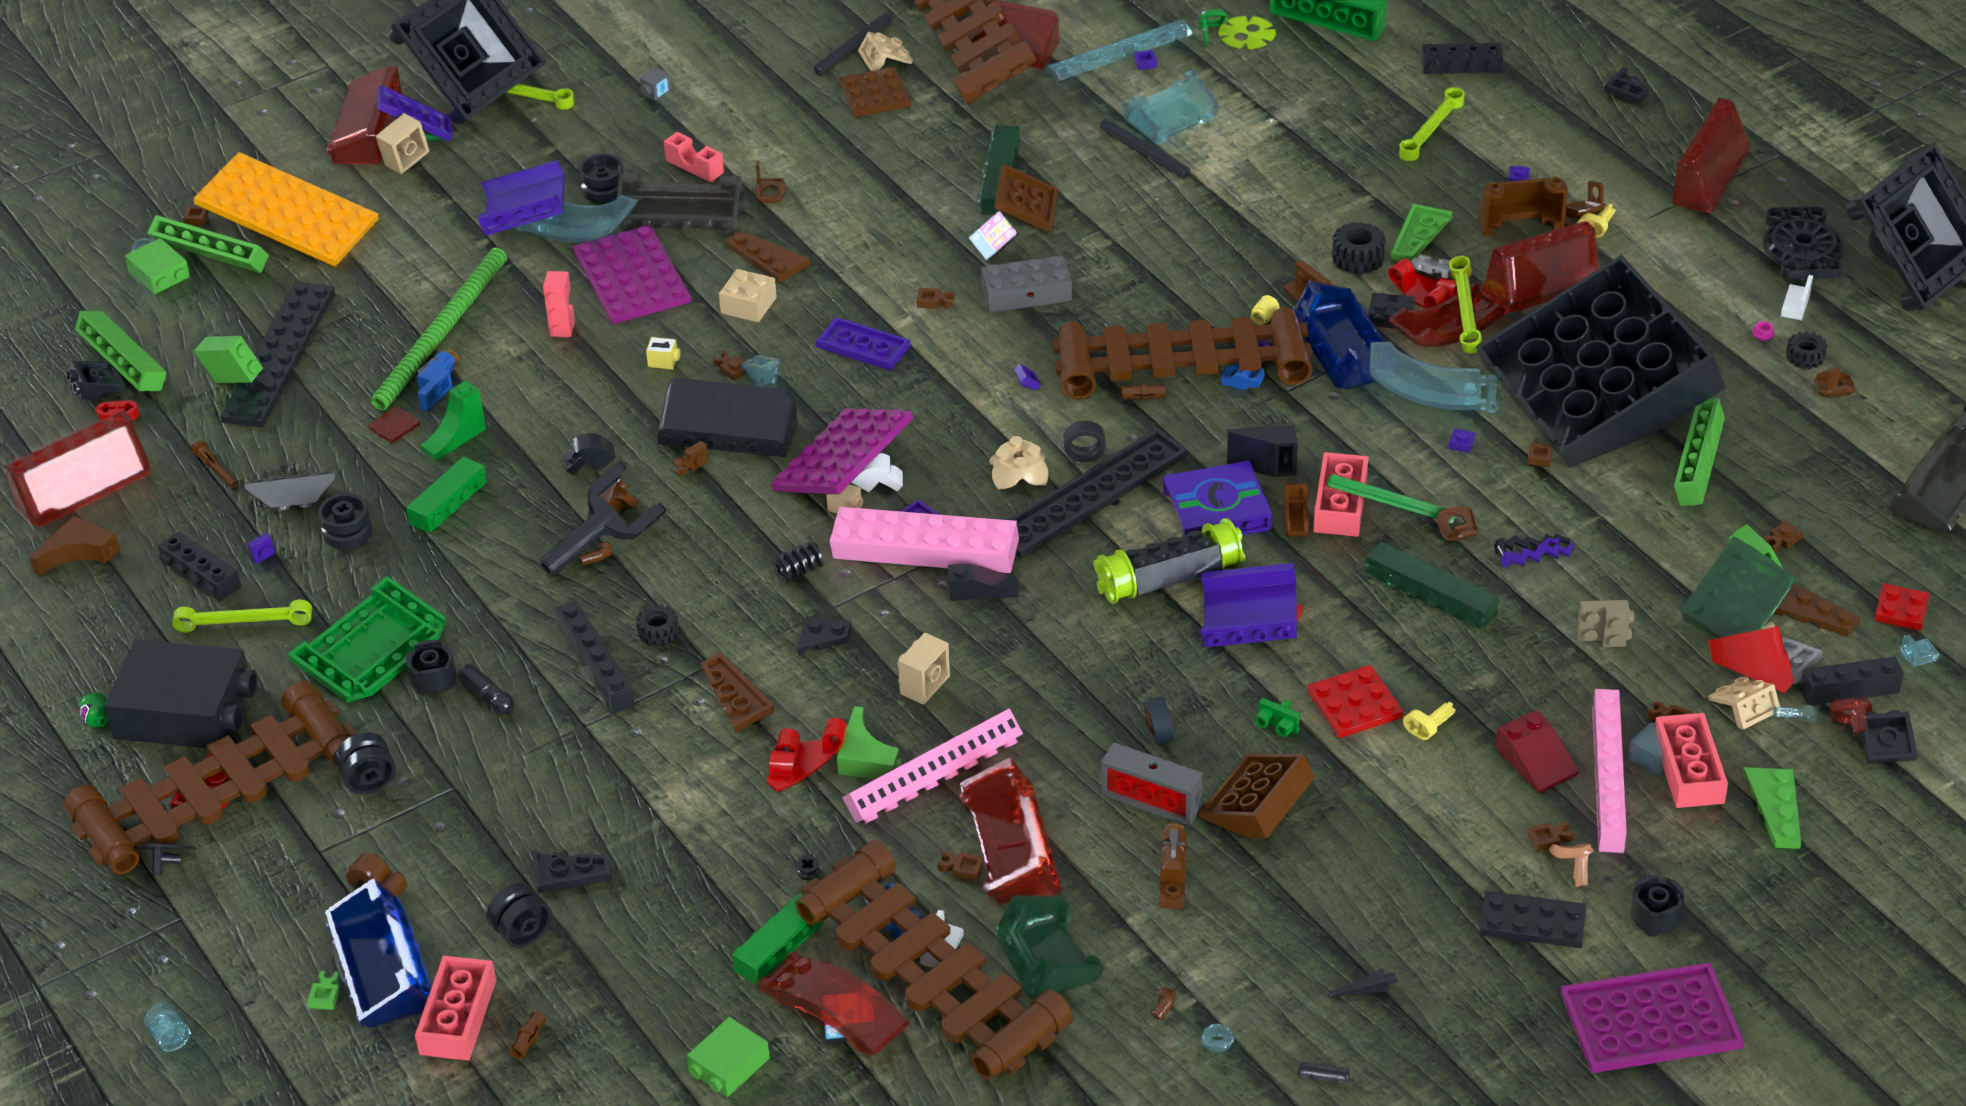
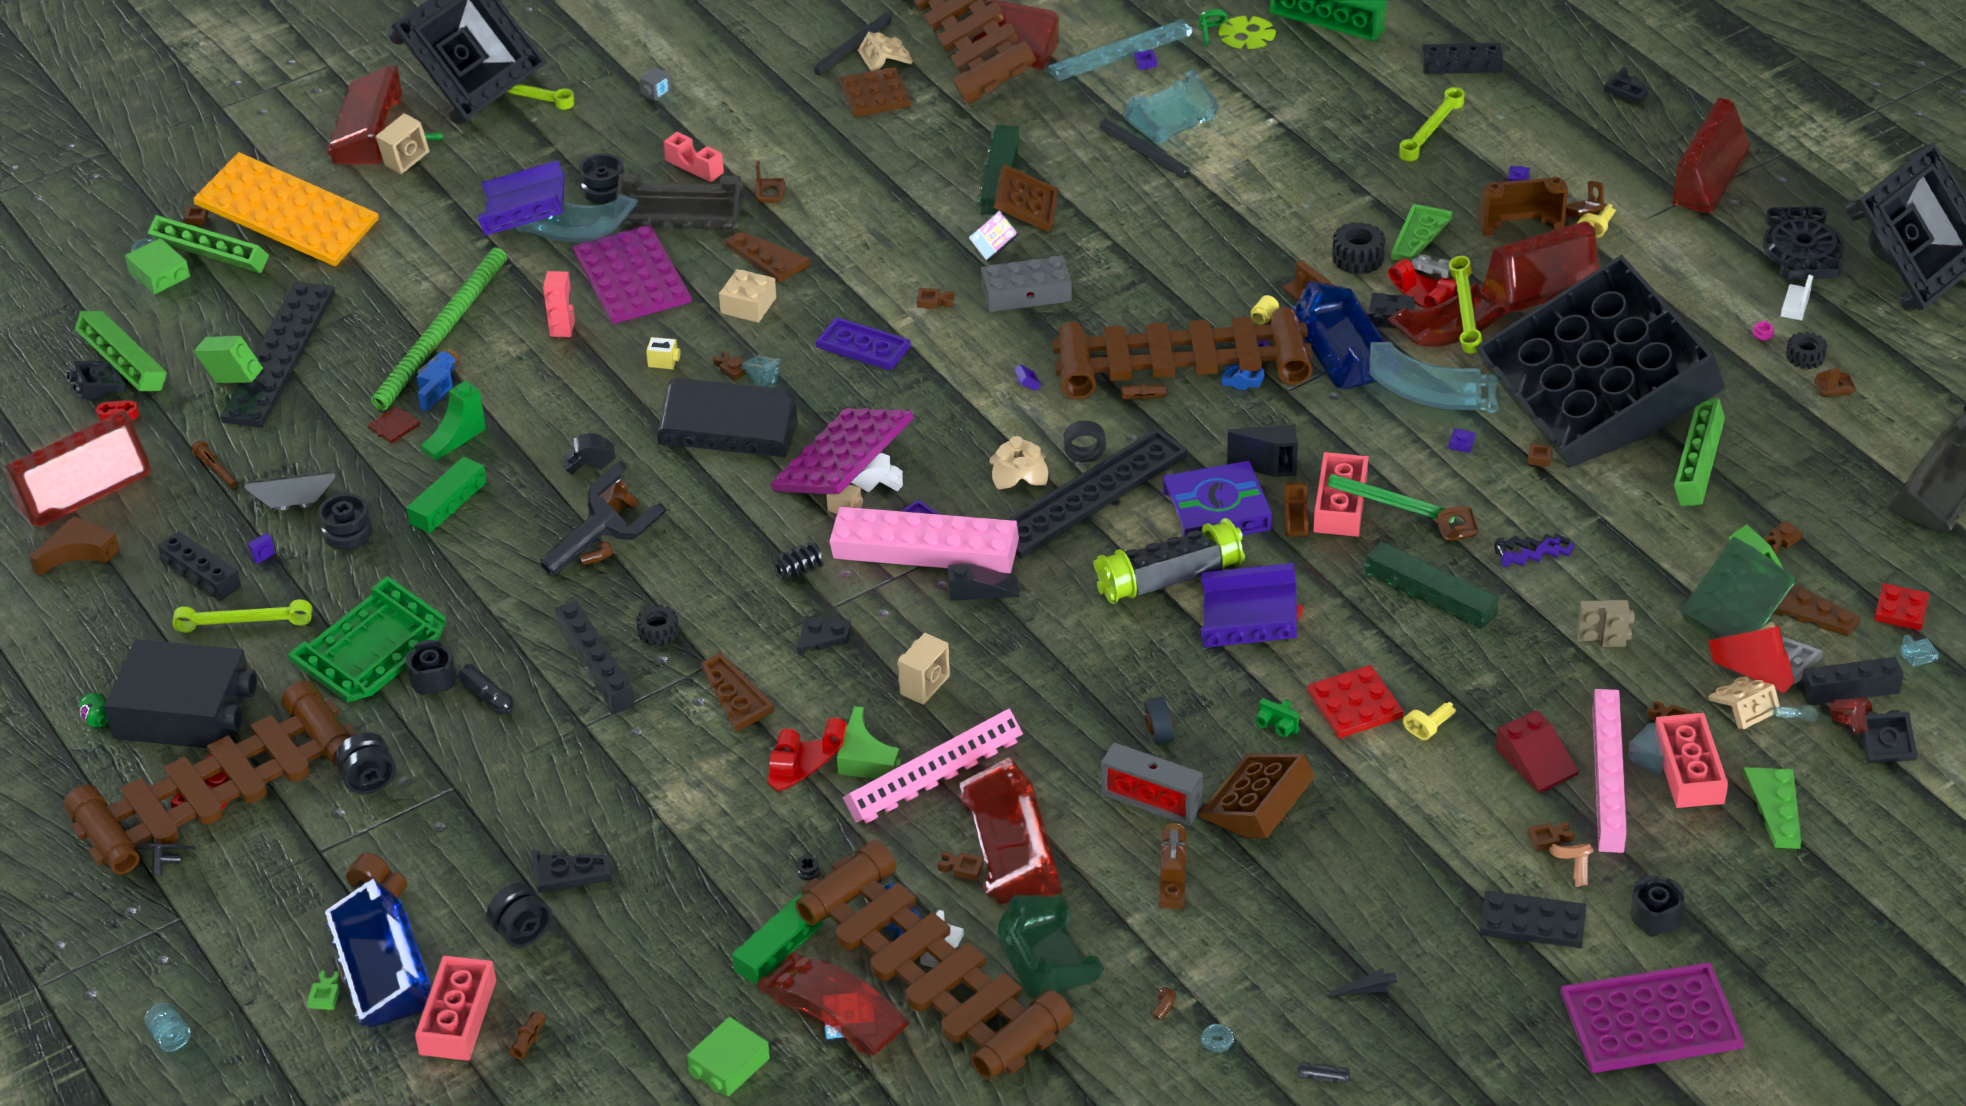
dark purple tile [376,85,452,141] -> none
reddish brown plate [673,441,708,476] -> none

